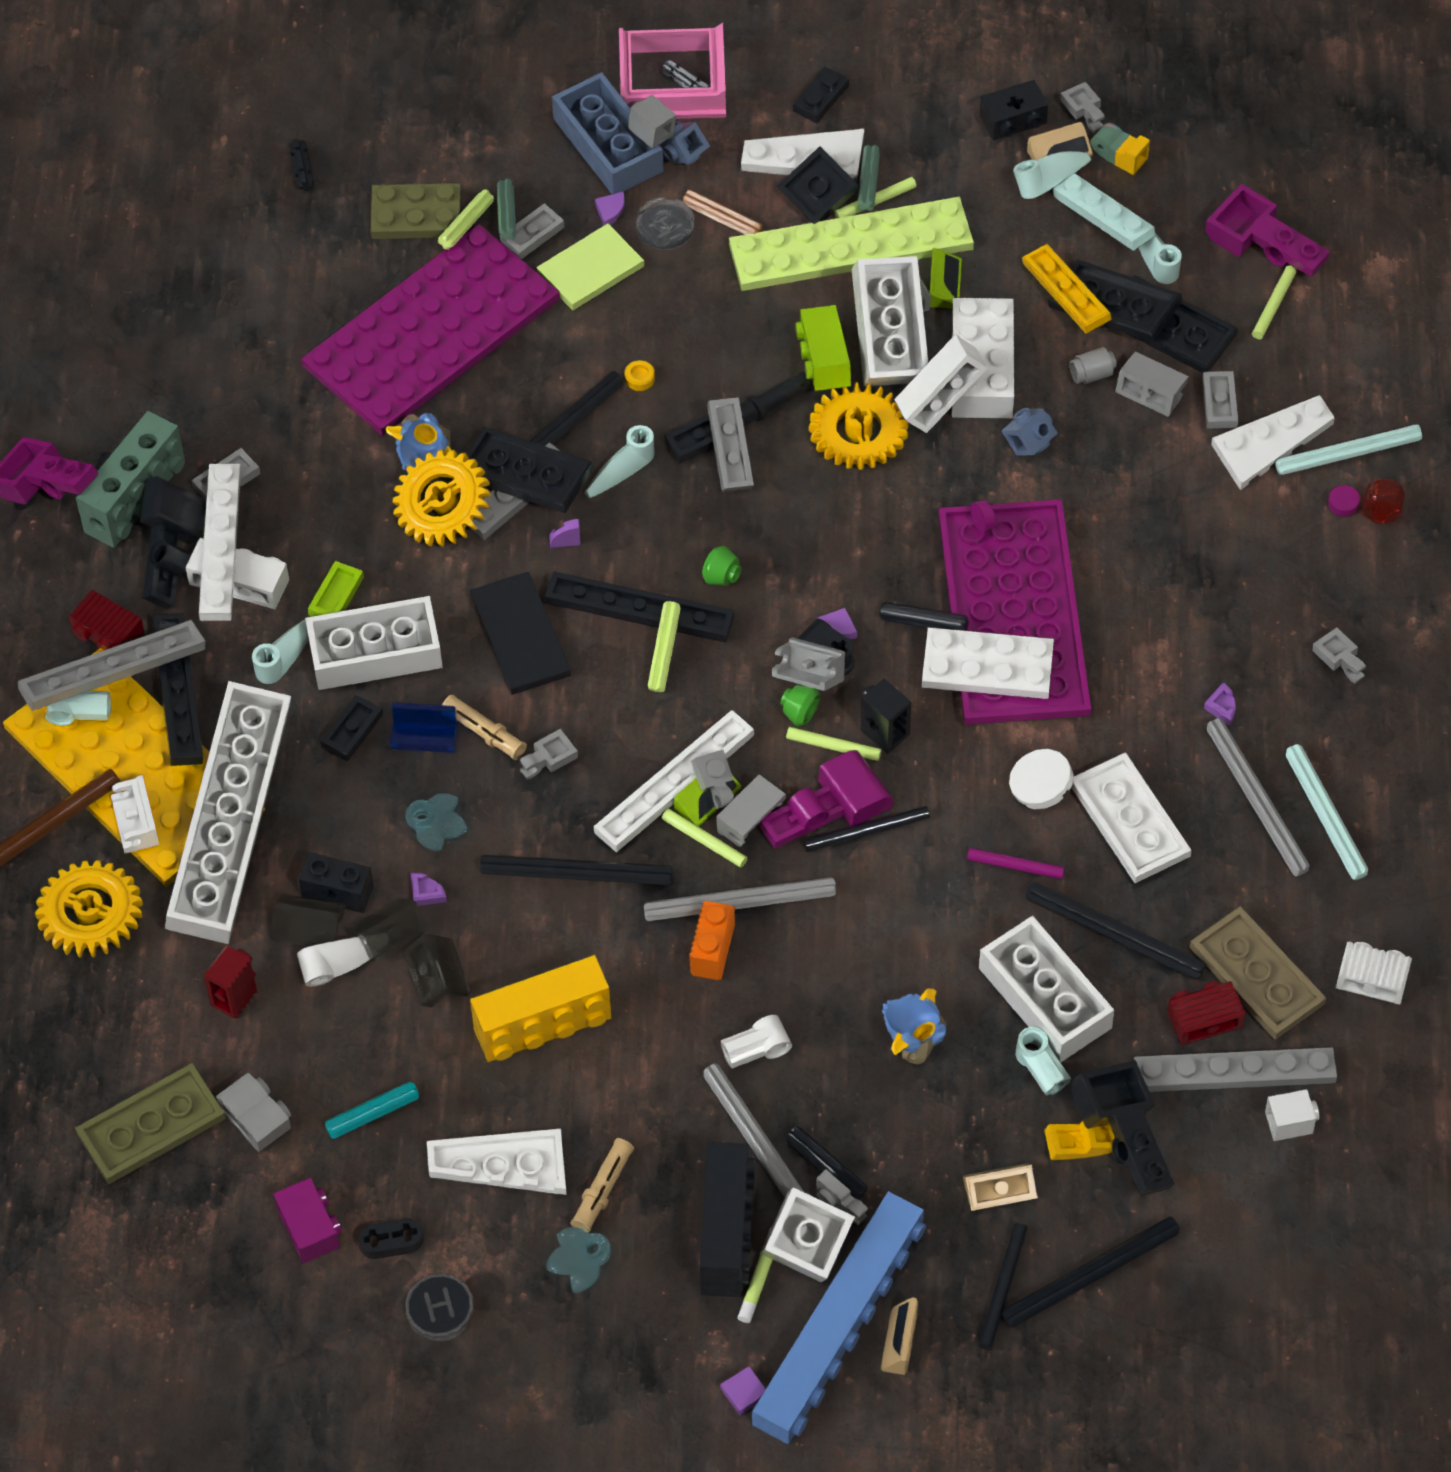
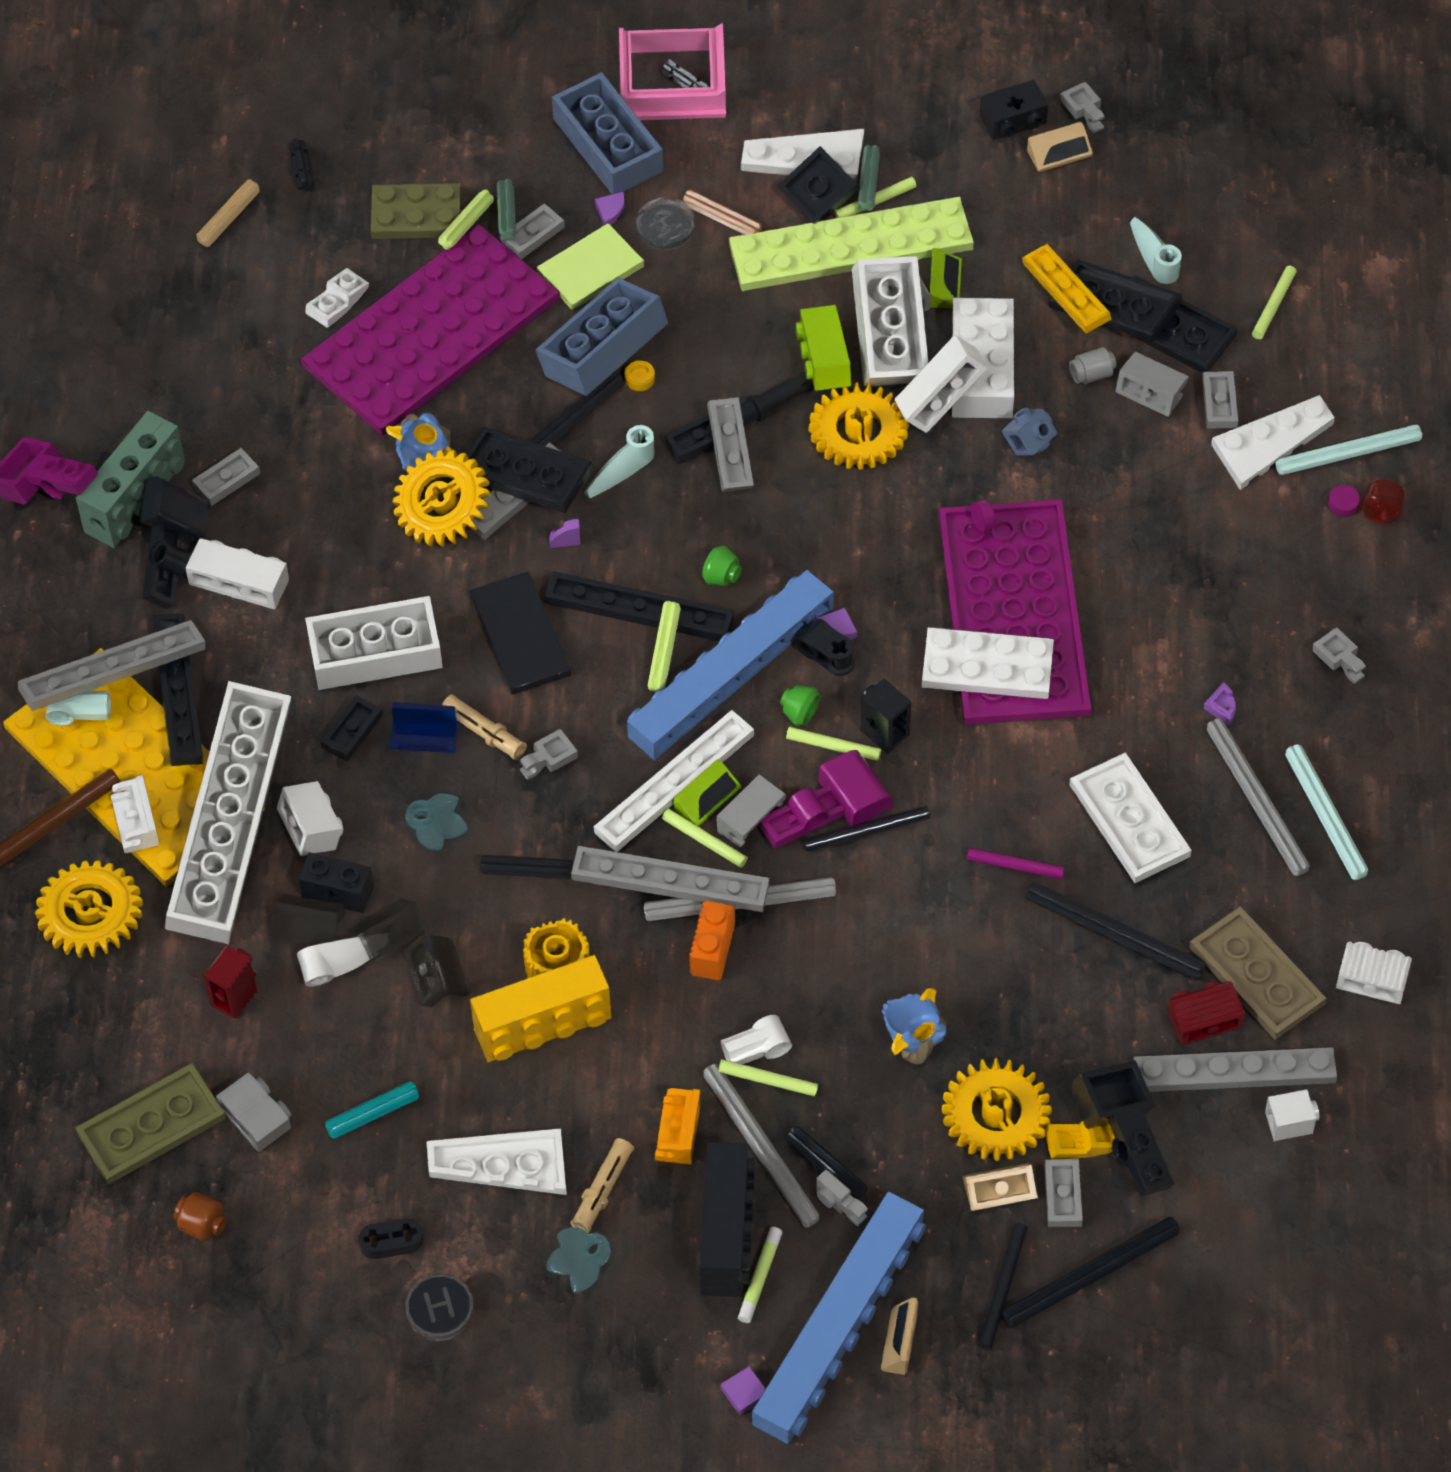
dark red brick [69,590,145,650] -> none
white plate [199,464,241,621] -> none
light aqua piece [252,616,313,684] -> none
magenta brick [273,1178,342,1264] -> none
lime tile [308,561,364,616] -> none
medium lavender tile [411,872,447,906] -> none
light grey brick [628,95,676,149] -> none
sand blue brick [660,121,710,165] -> none
light grey plate [691,750,734,809] -> none
white brick [760,1187,855,1283] -> none
light grey hinge [772,637,845,691] -> none
black plate [793,66,849,124] -> none
black axle [879,602,969,631] -> none
white brick [979,916,1114,1063] -> none
white tile [1009,749,1074,809] -> none
light aqua piece [1013,151,1091,199] -> none
light aqua piece [1016,1027,1071,1096] -> none
light aqua plate [1053,173,1155,251] -> none
leg [1090,123,1150,175] -> none
magenta plate [1206,183,1330,277] -> none
none -> dark orange head [174,1191,227,1241]
none -> tan axle [196,179,260,247]
none -> white brick [277,781,343,856]
none -> white slope [305,268,369,328]
none -> yellow brick [523,918,590,978]
none -> sand blue brick [536,278,668,396]
none -> light grey plate [571,846,770,912]
none -> medium blue brick [627,570,834,760]
none -> light orange hinge [655,1088,701,1165]
none -> yellowish green bar [718,1059,818,1097]
none -> yellow gear [941,1058,1052,1161]
none -> light grey plate [1044,1159,1083,1227]

